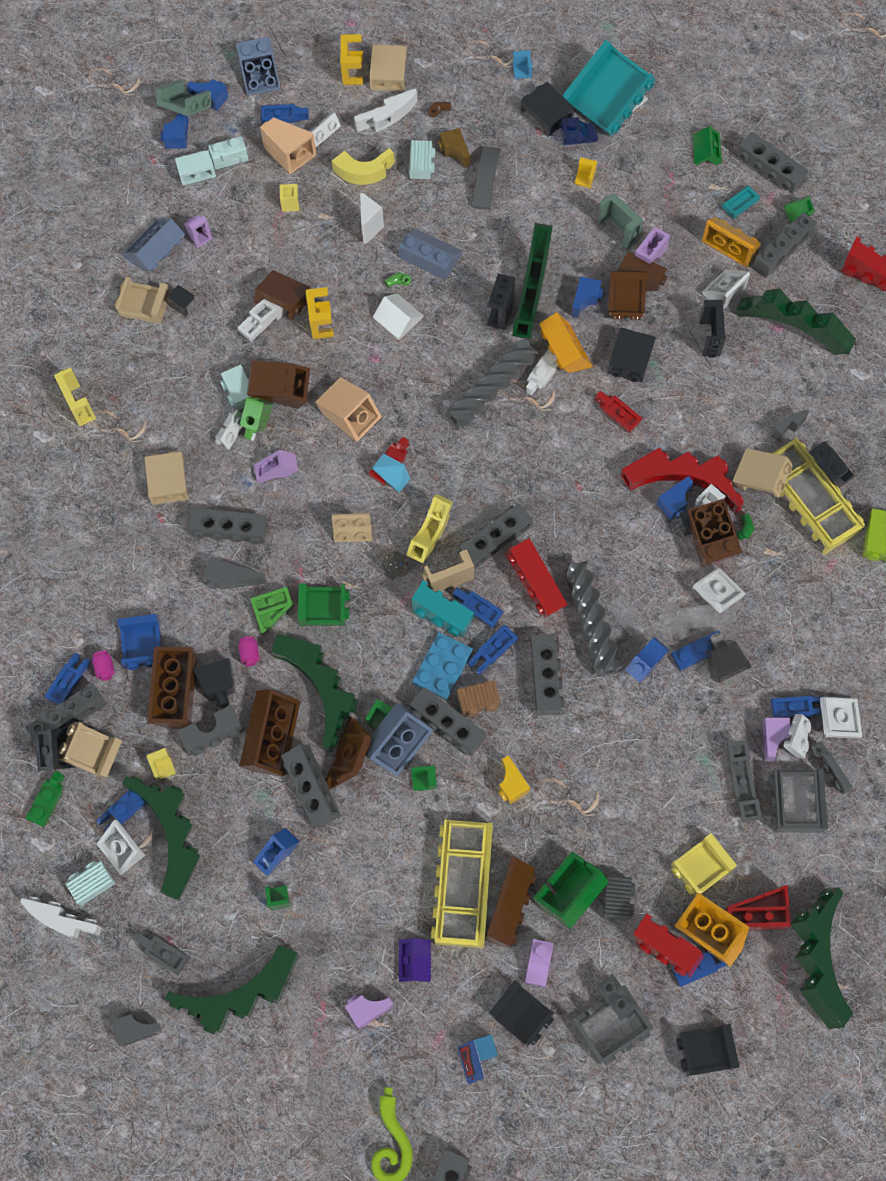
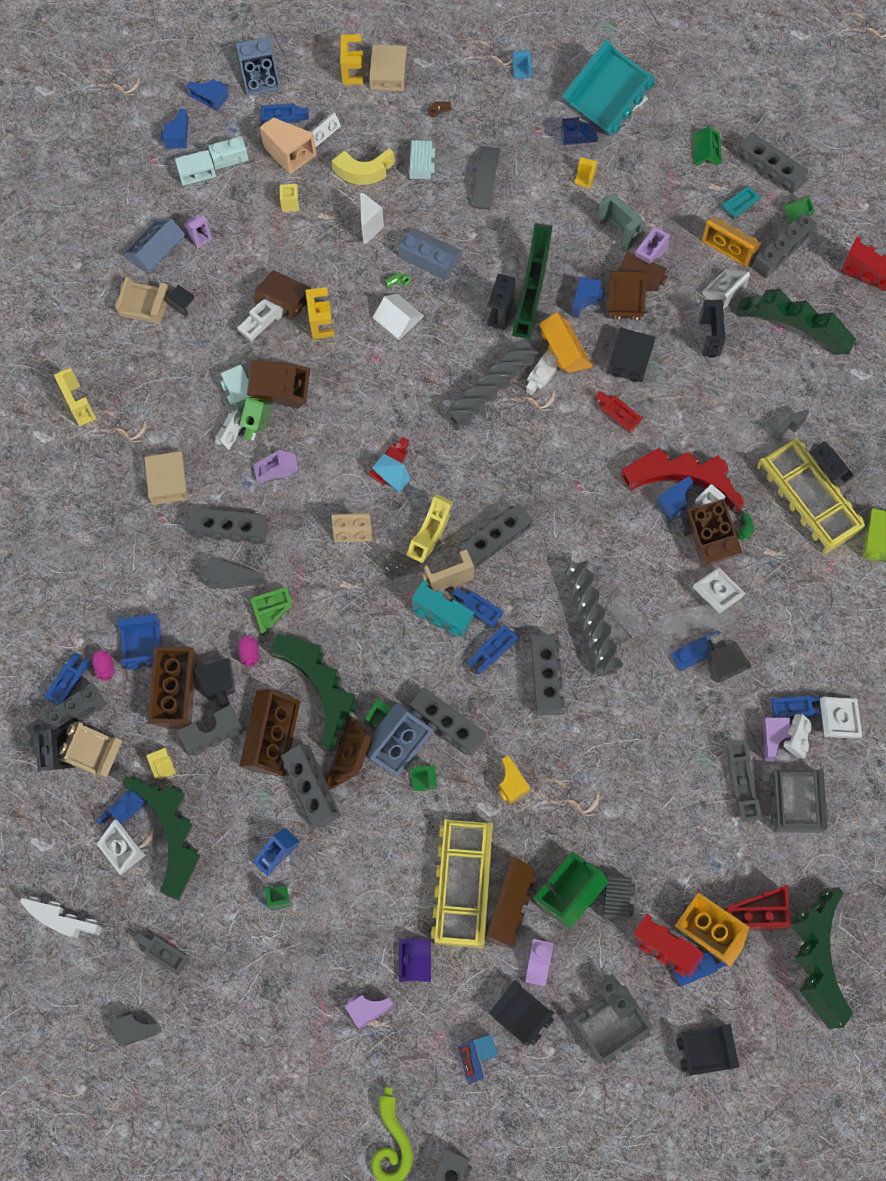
green hinge [25,771,65,828] -> none
light aqua brick [65,861,116,906] -> none
sand green panel [156,80,211,116] -> none
dark green arch [165,945,300,1035] -> none
green panel [298,583,350,626] -> none
light nougat slope [315,377,382,442] -> none
white slope [354,89,417,132] -> none
dark azure plate [412,632,473,701] -> none
pearl gold arch [438,128,470,168] -> none
medium nougat brick [457,680,501,717] -> none
red wedge [504,538,568,618] -> none
black panel [521,82,574,137] -> none
blue arch [625,637,669,682] -> none
light yellow panel [671,833,737,896] -> none
tan panel [732,448,792,498] -> none
dark grey hinge [811,741,852,795] -> none

